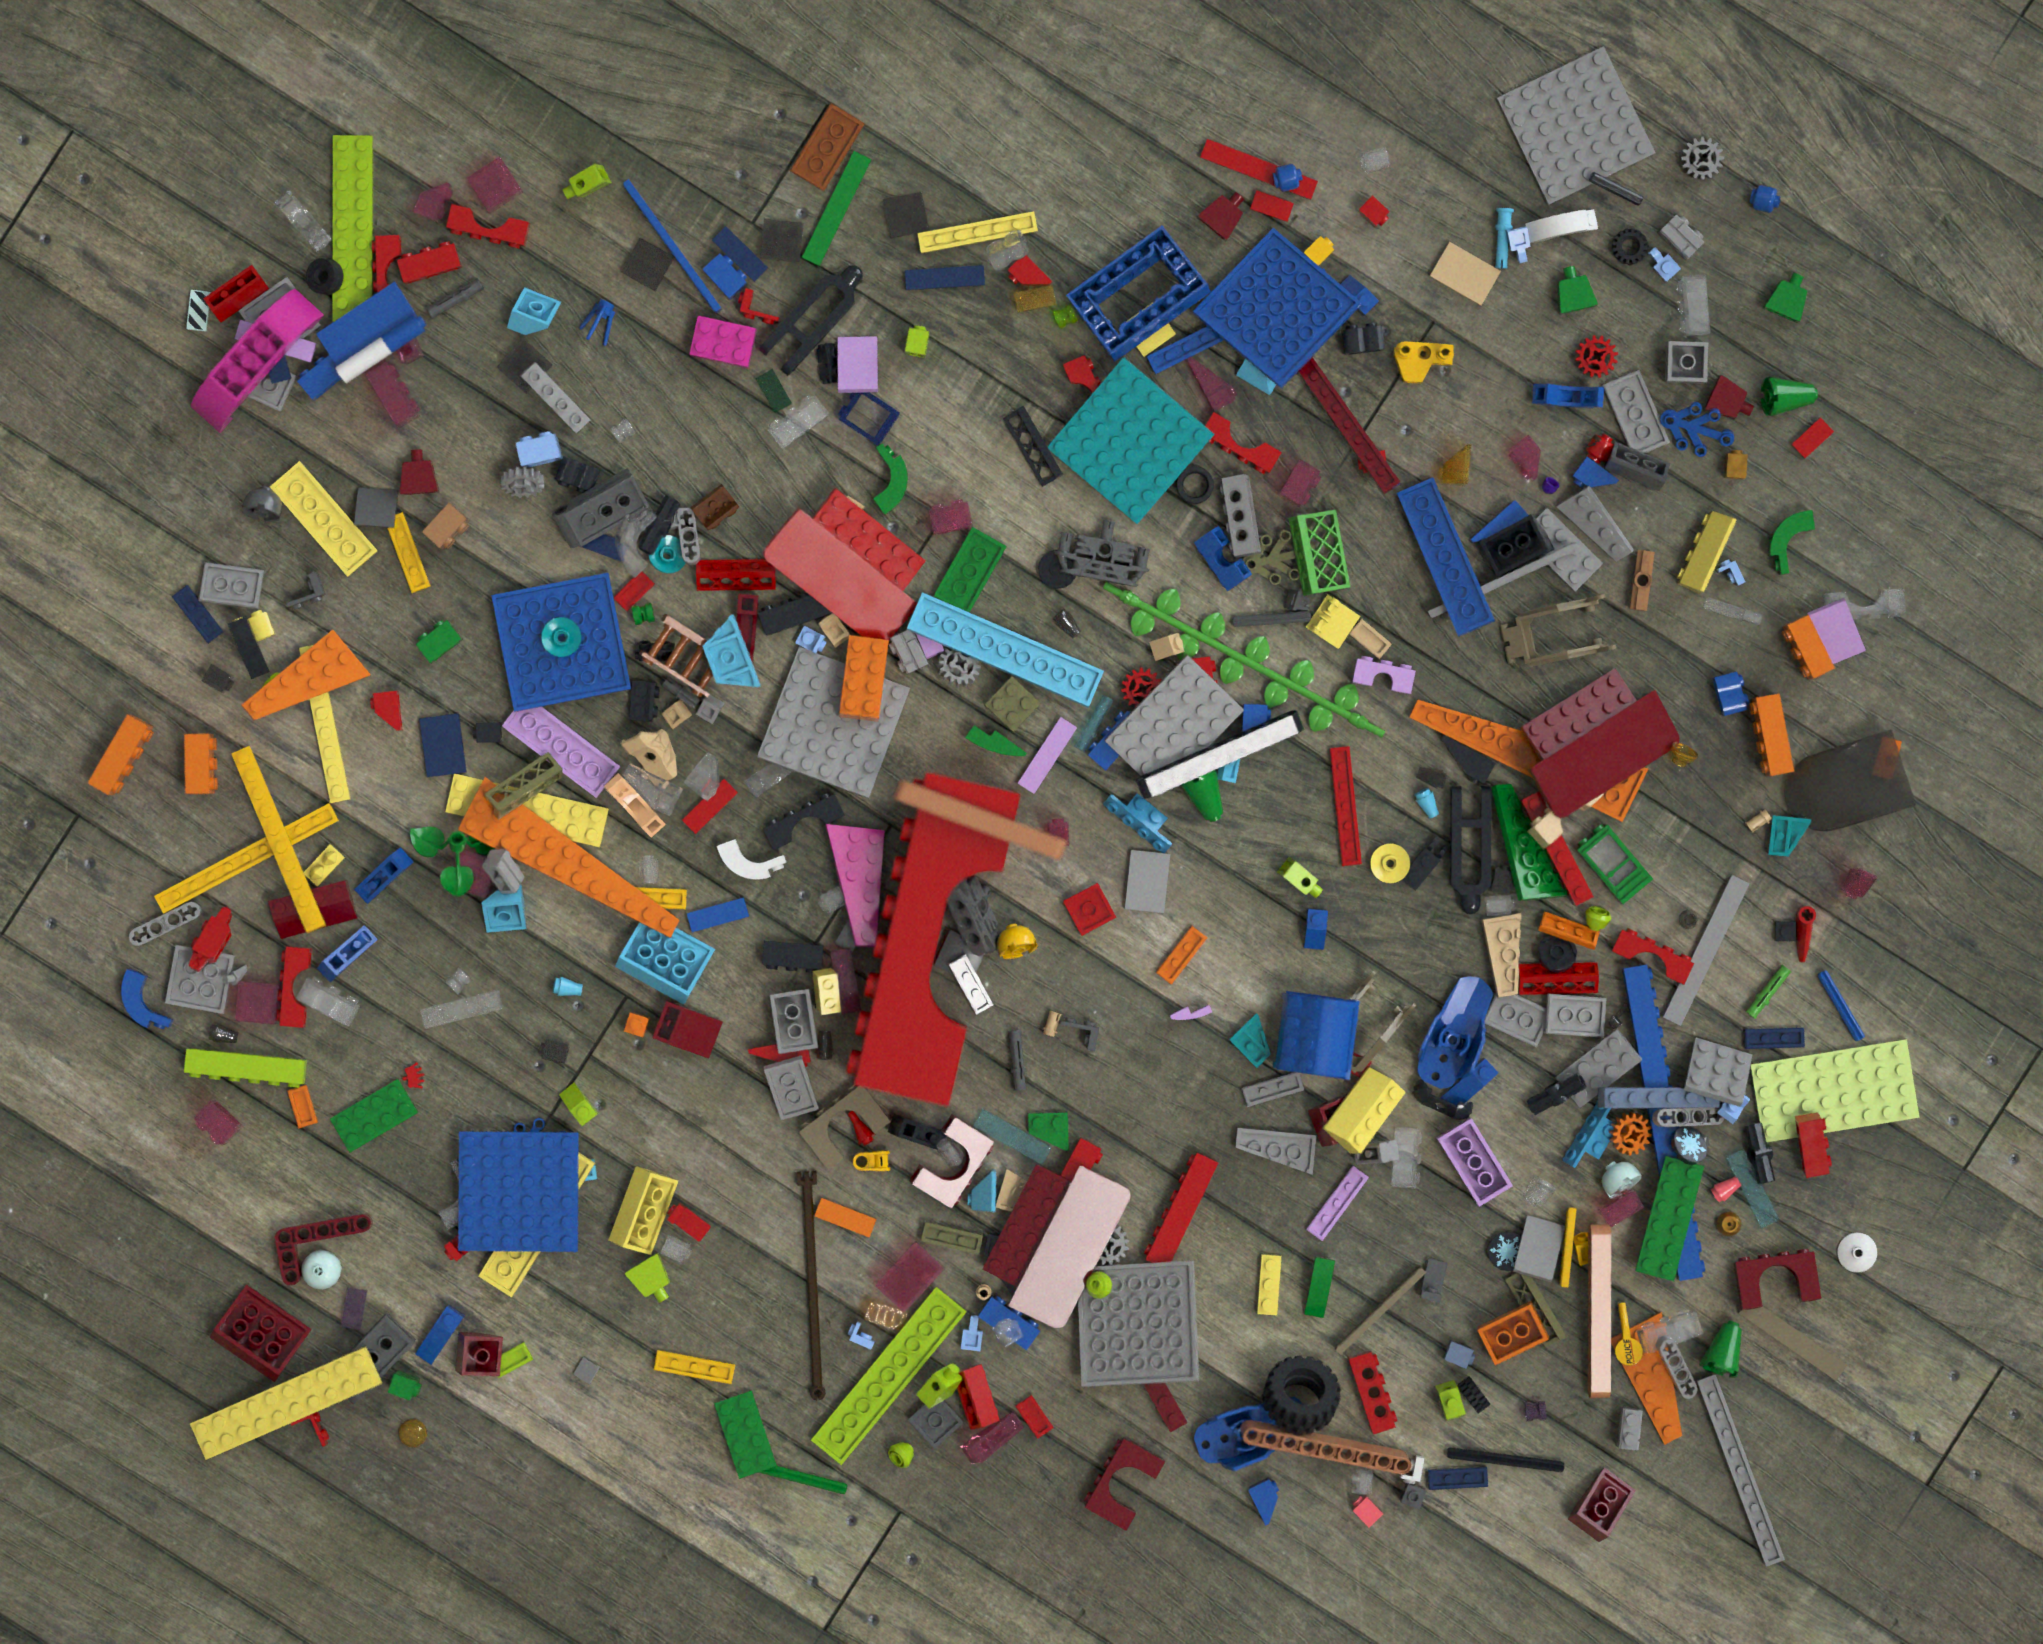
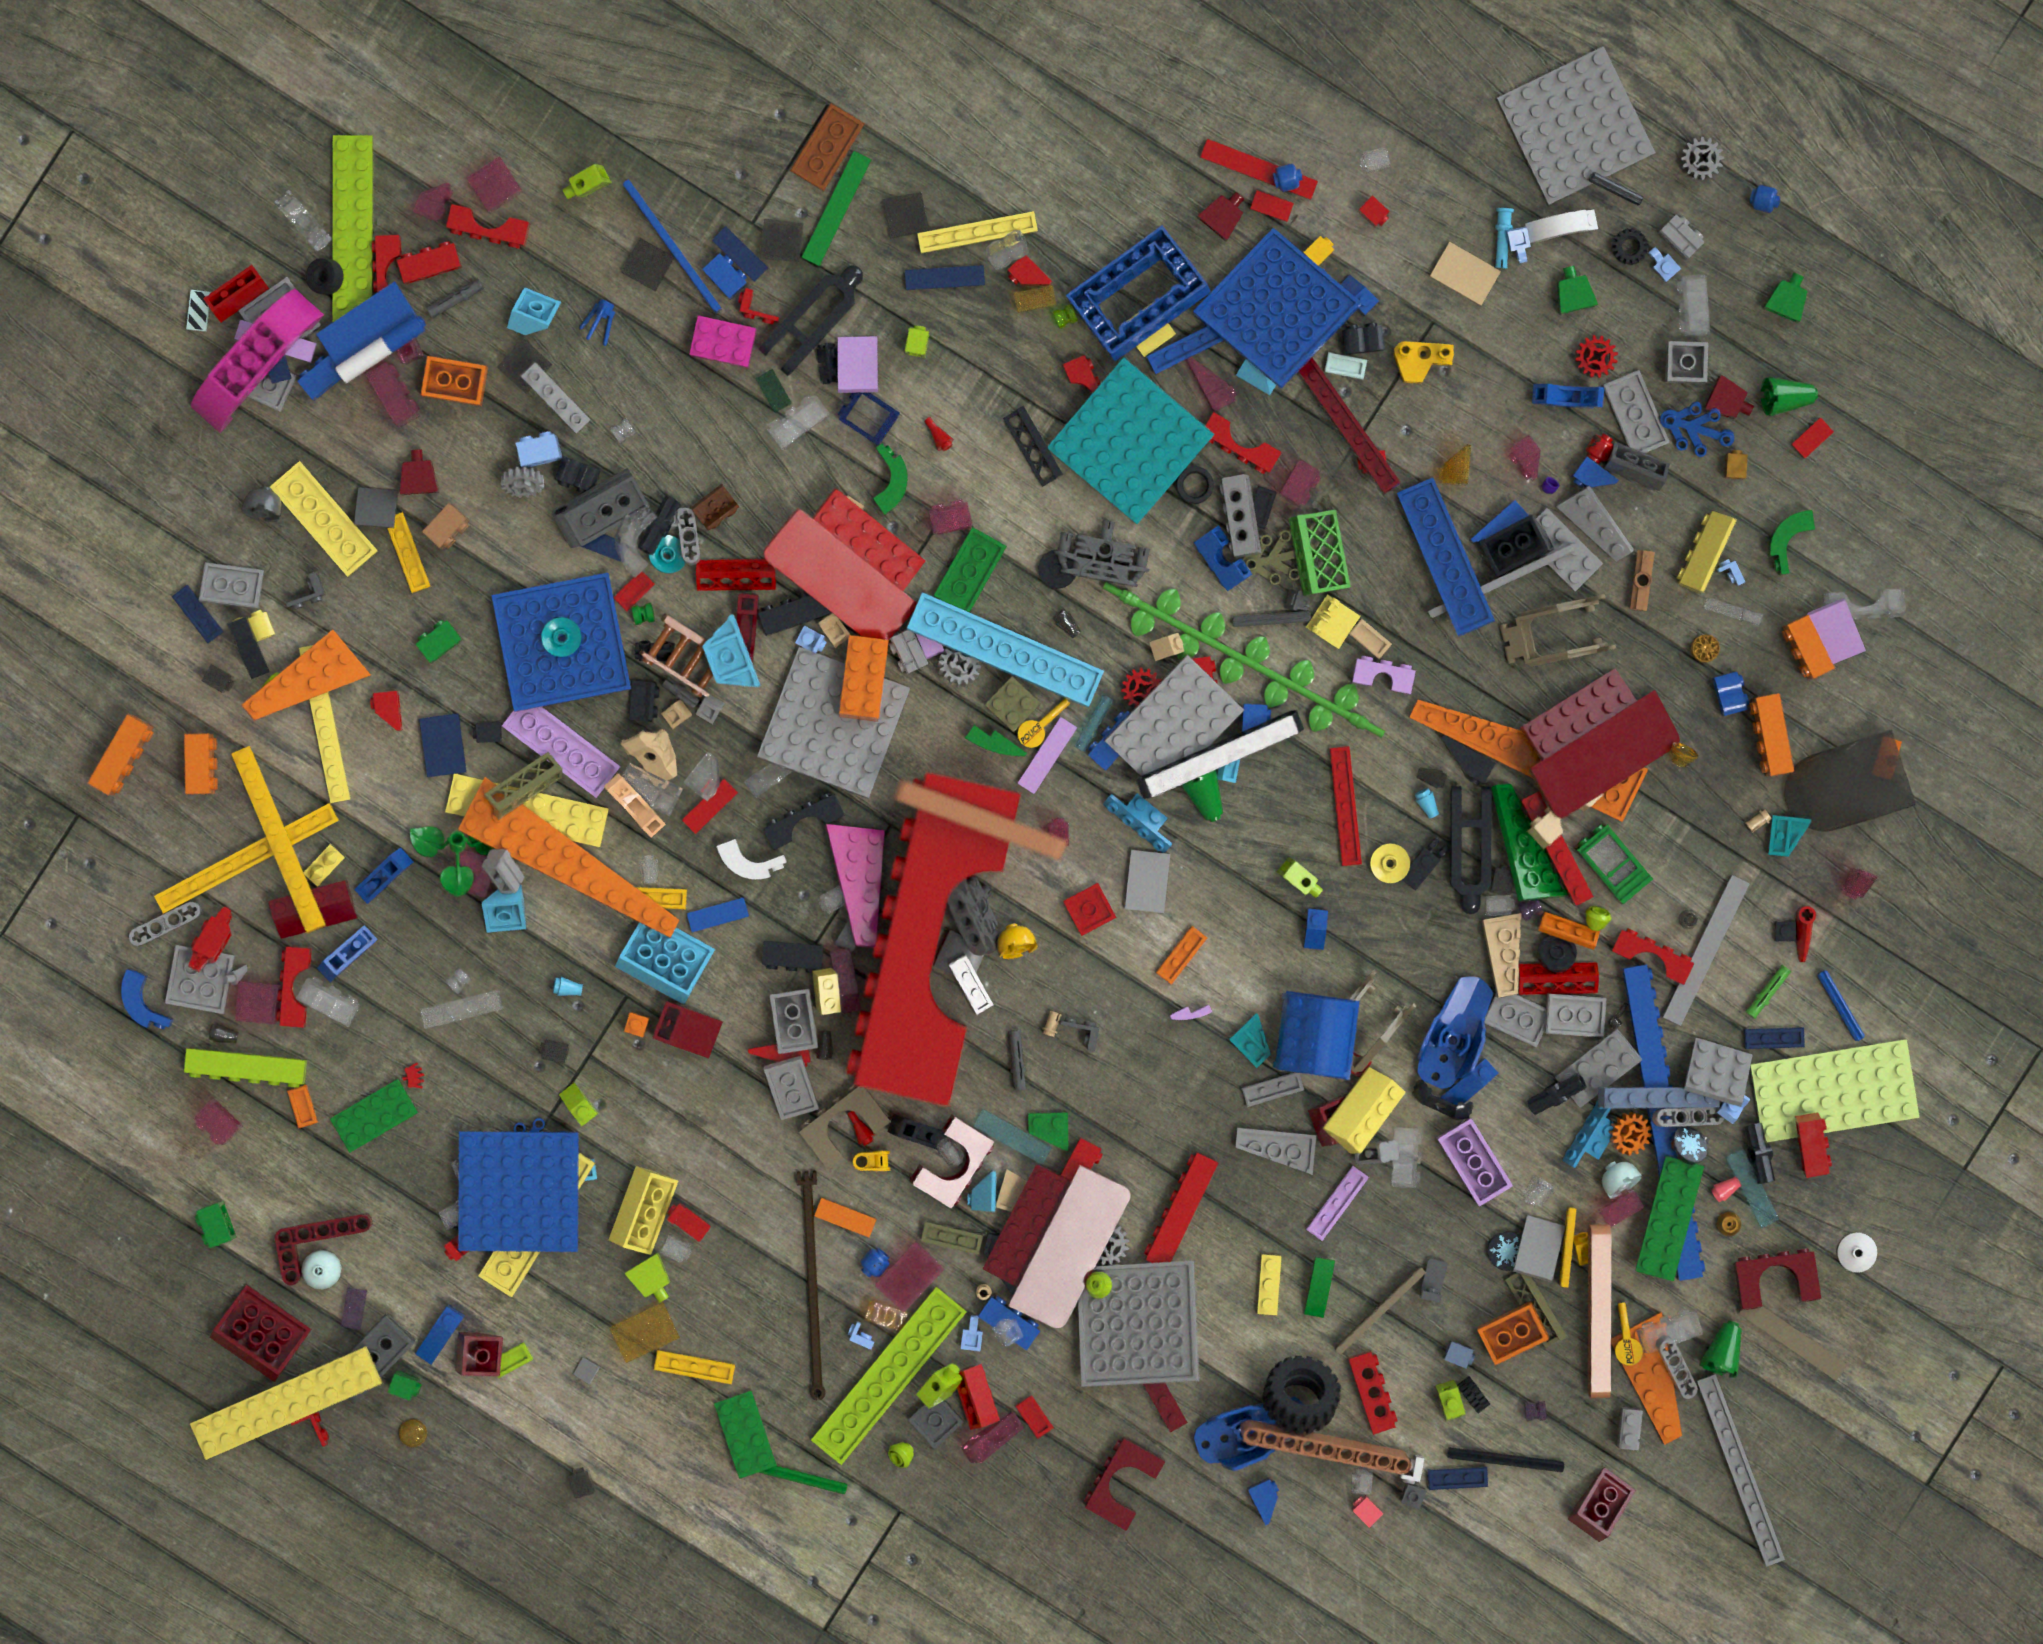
none -> green brick [195,1200,237,1248]
none -> orange brick [421,356,488,407]
none -> clear smoke brick [568,1467,595,1499]
none -> clear yellow tile [609,1302,680,1363]
none -> blue head [860,1248,890,1278]
none -> red cone [924,417,954,452]
none -> yellow piece [1017,698,1070,748]
none -> black tile [1253,486,1277,530]
none -> light aqua tile [1324,352,1367,380]
none -> clear purple wheel [1517,900,1544,922]
none -> pearl gold wheel [1690,635,1720,663]

